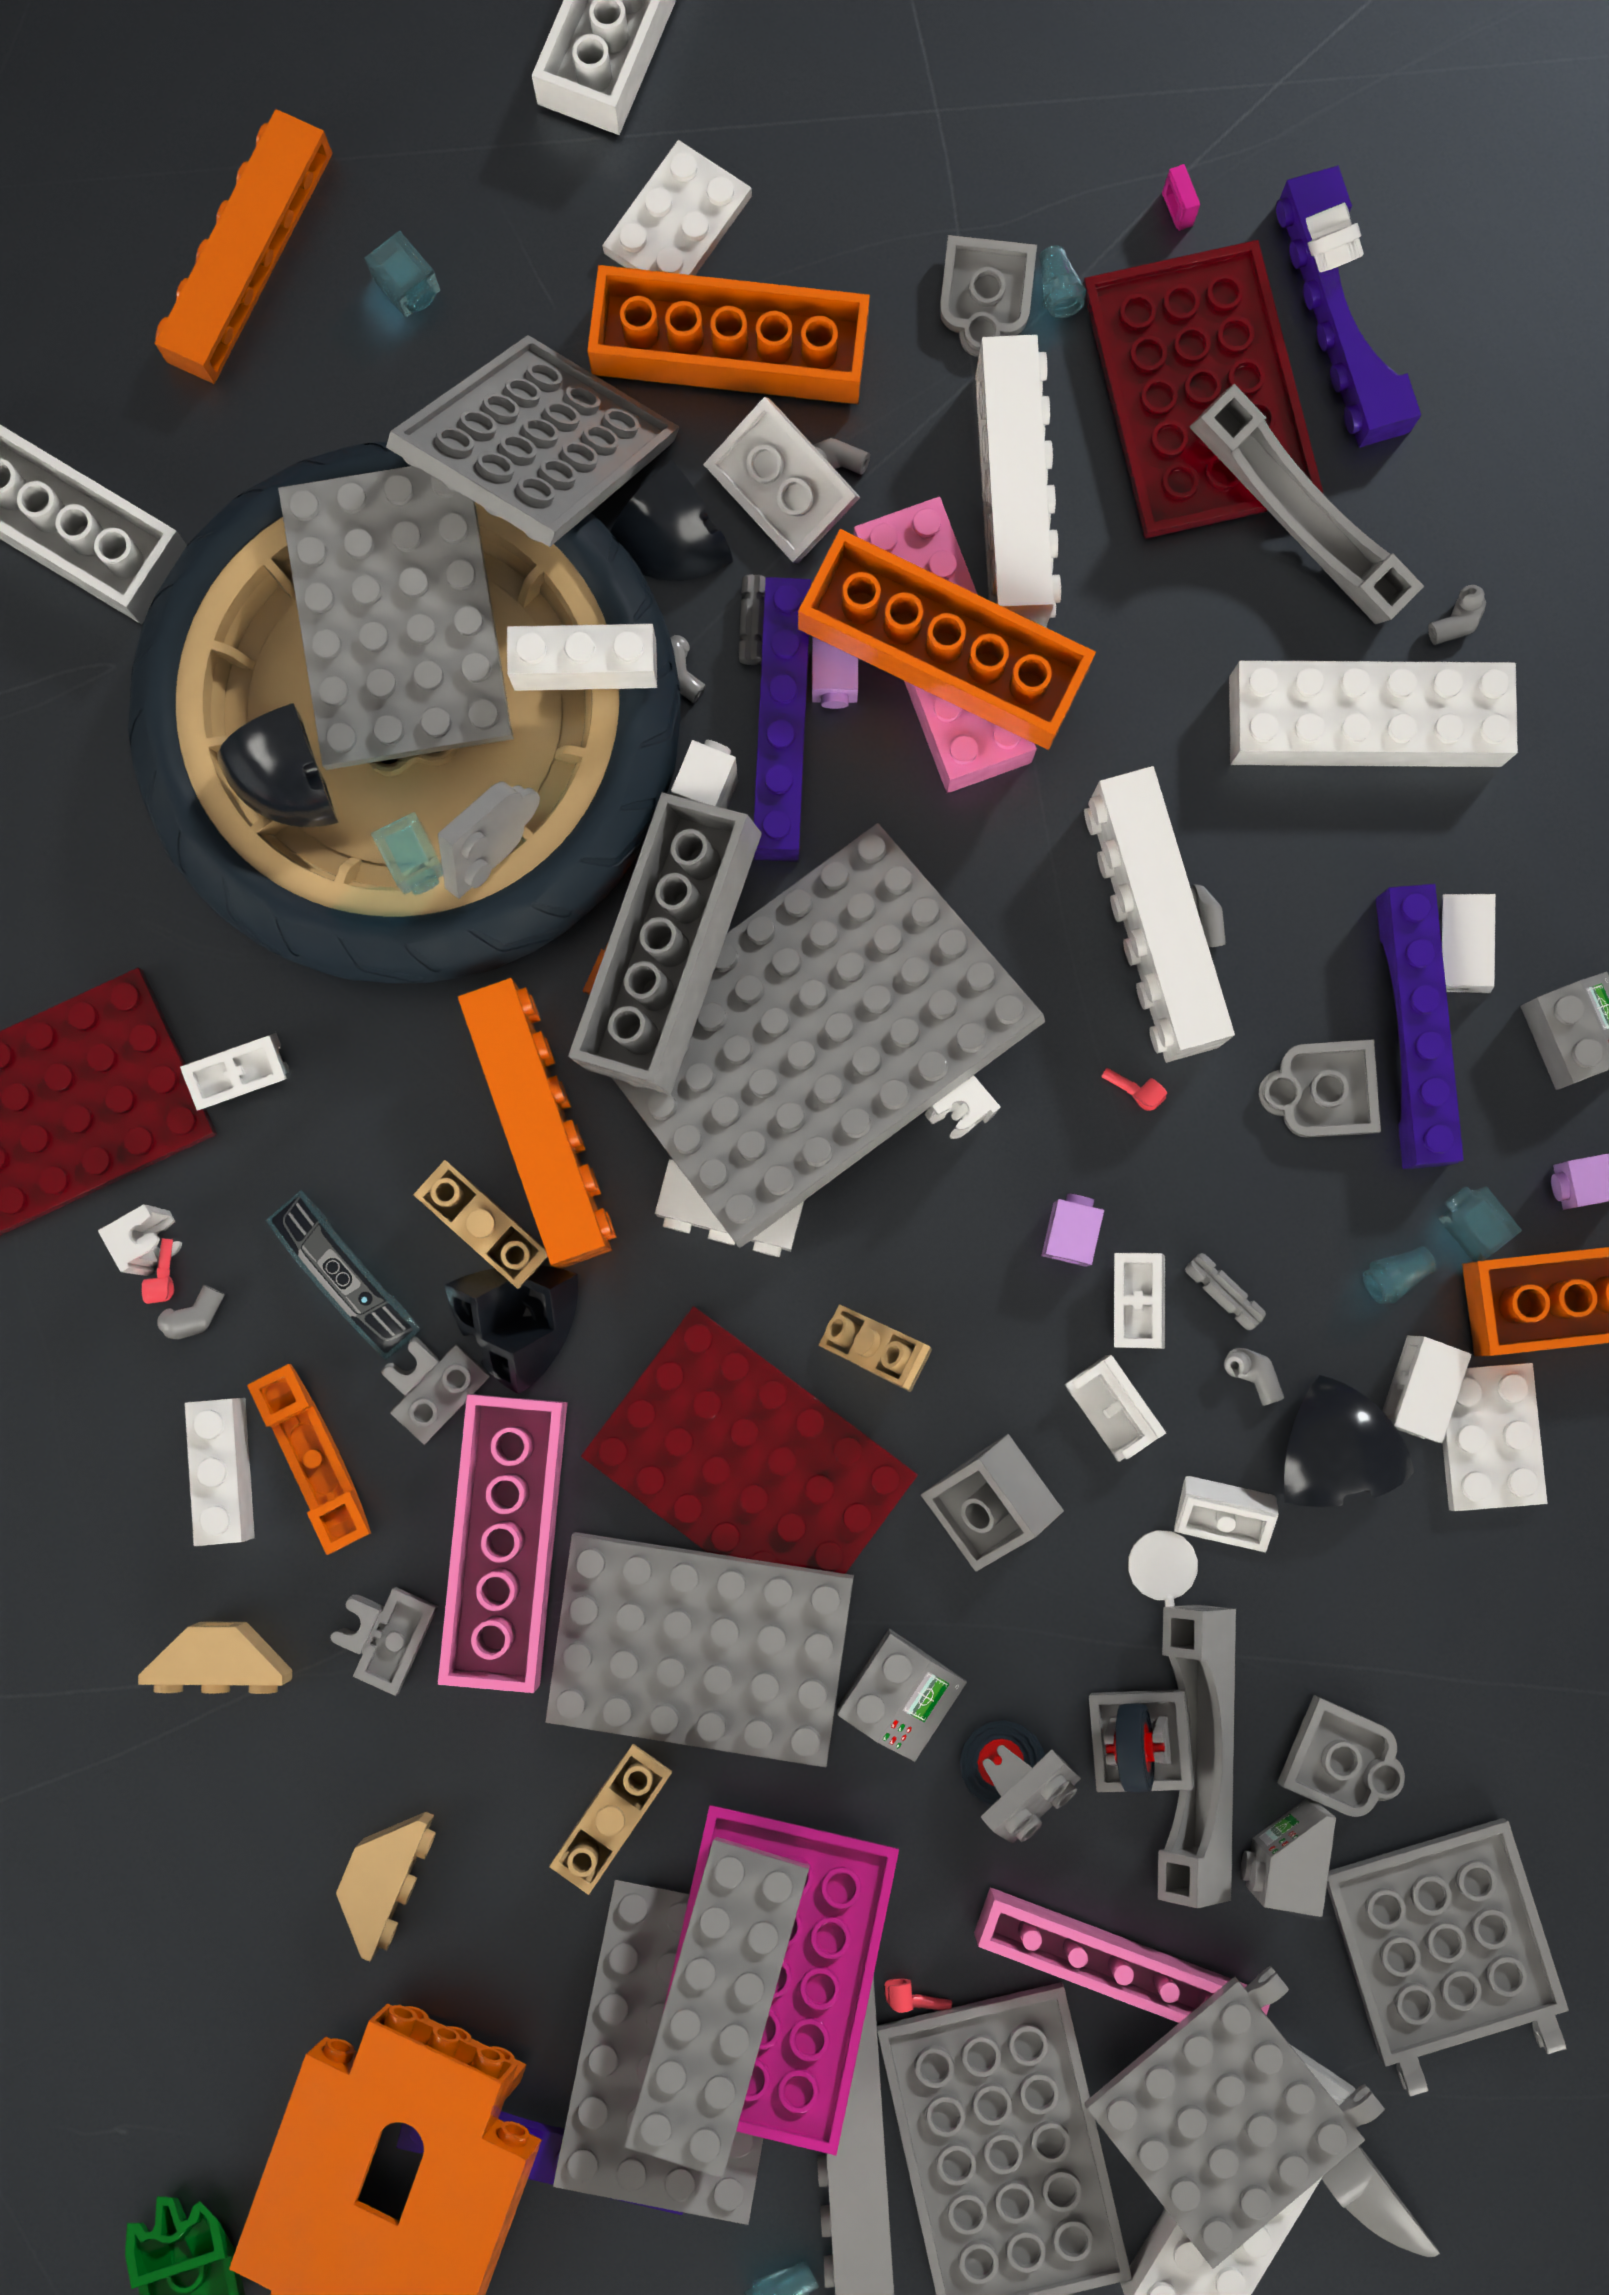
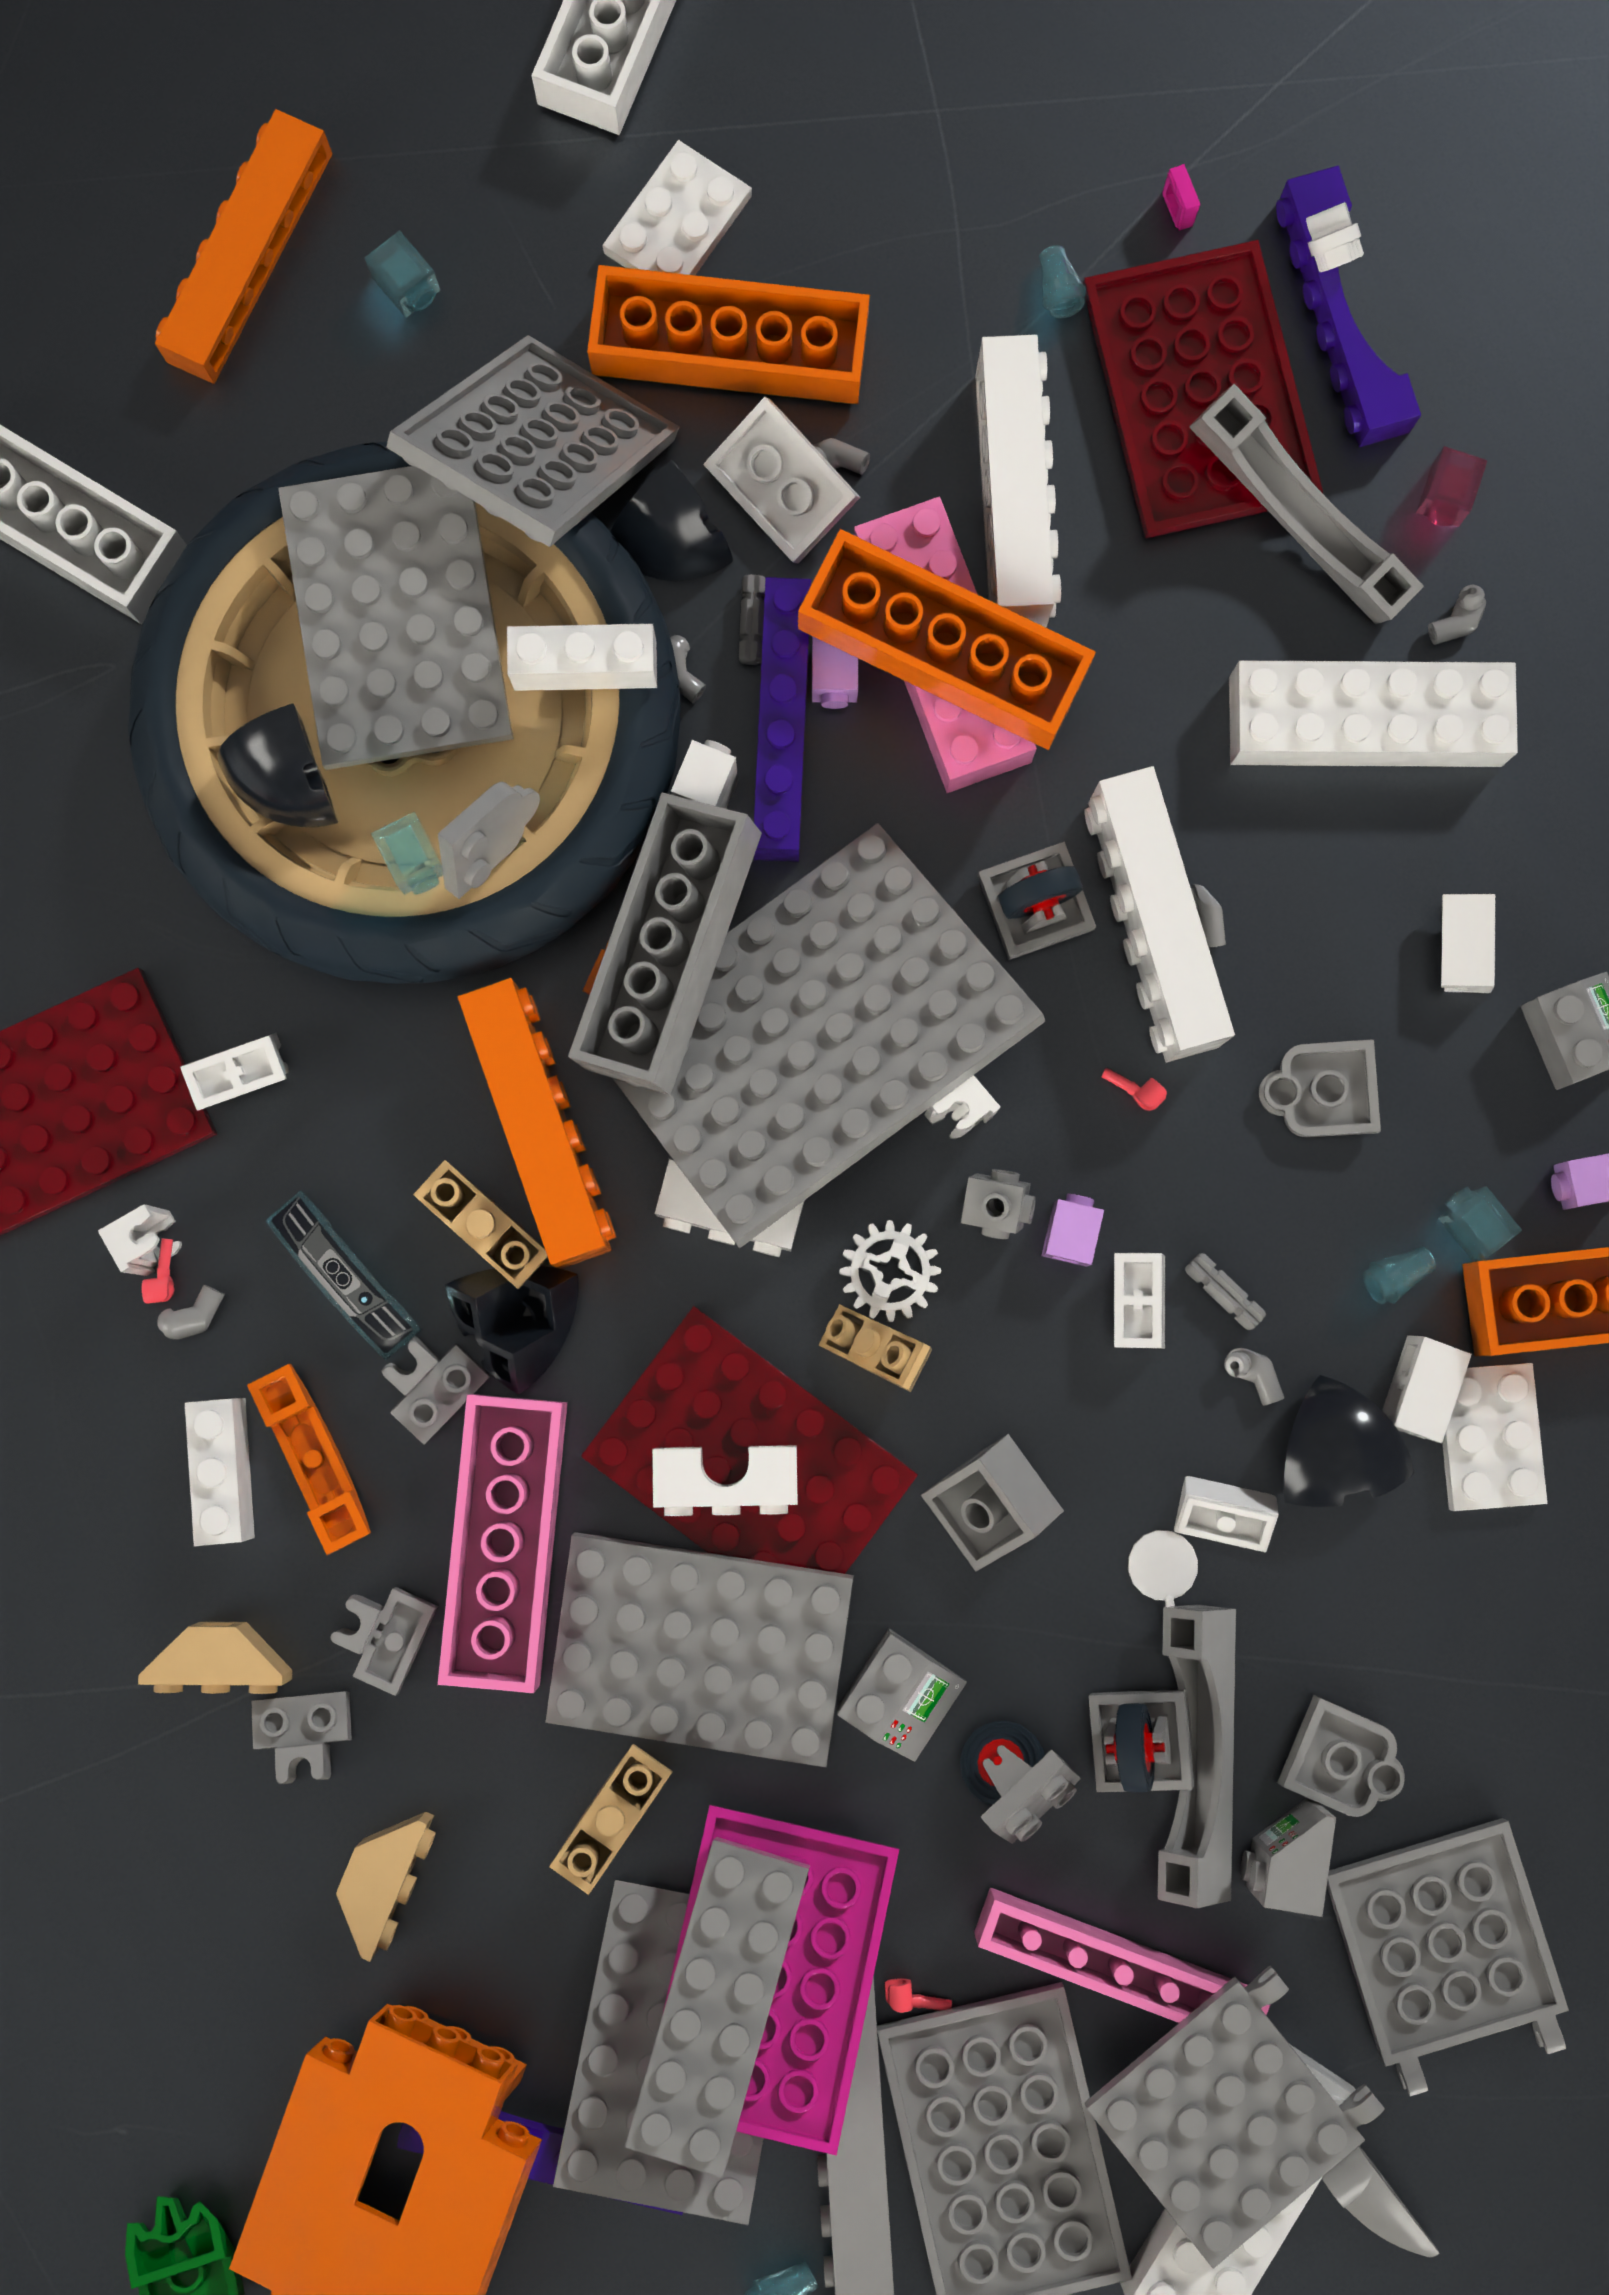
light grey plate [940,235,1037,358] -> none
white hinge [1064,1355,1166,1462] -> none
dark purple arch [1376,884,1464,1169] -> none
none -> light grey plate [251,1691,352,1784]
none -> white arch [652,1445,798,1516]
none -> white gear [839,1220,941,1322]
none -> light grey brick [961,1169,1036,1239]
none -> light grey plate [977,841,1096,960]
none -> clear pink brick [1416,446,1488,527]

